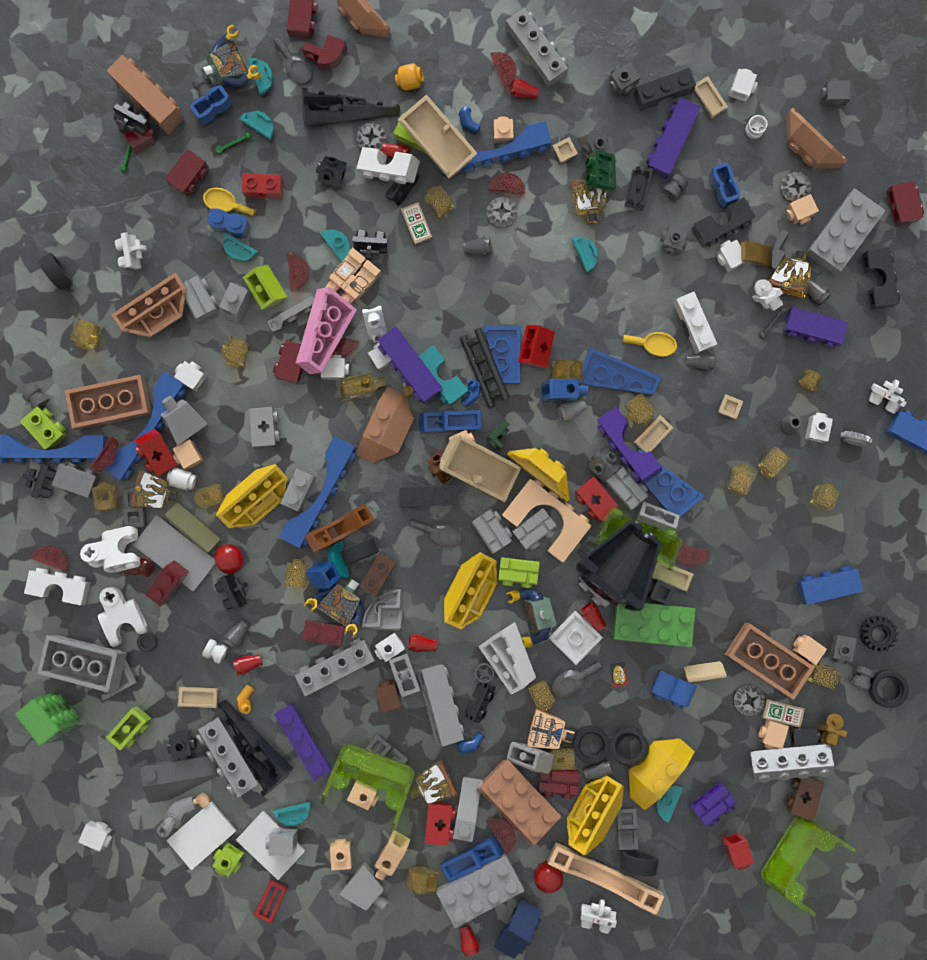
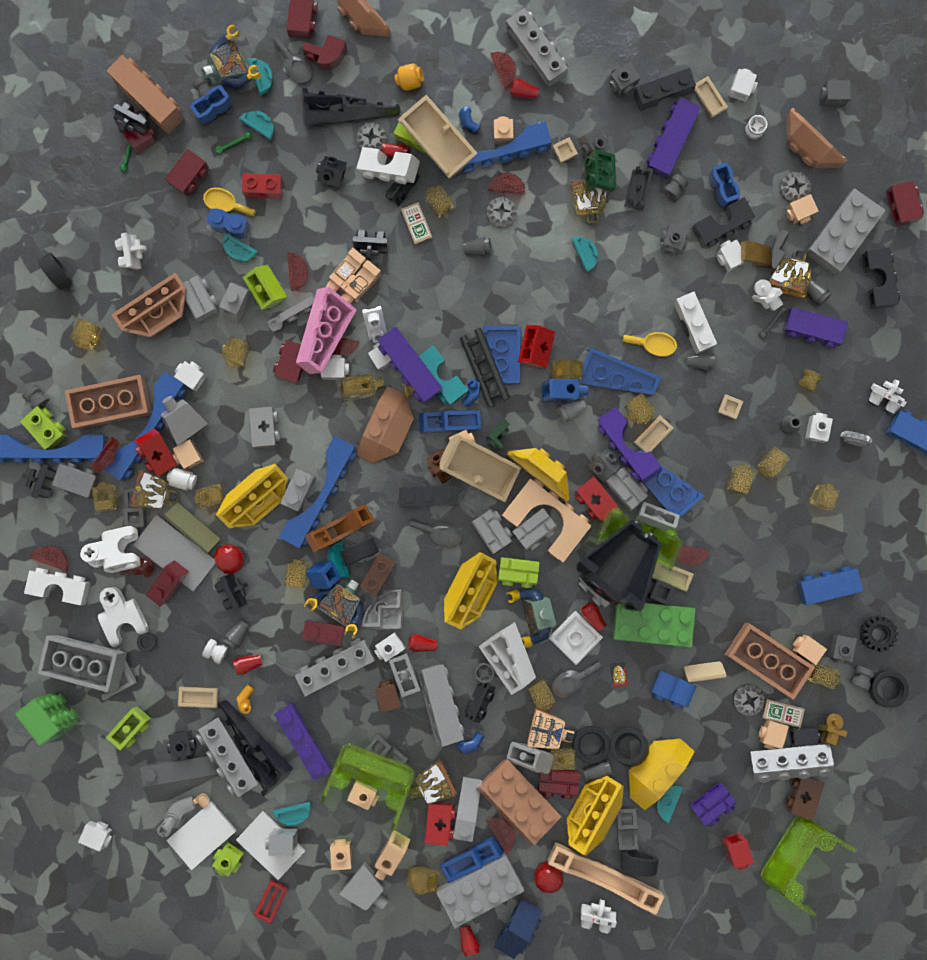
teal plate [320,229,350,262] -> none

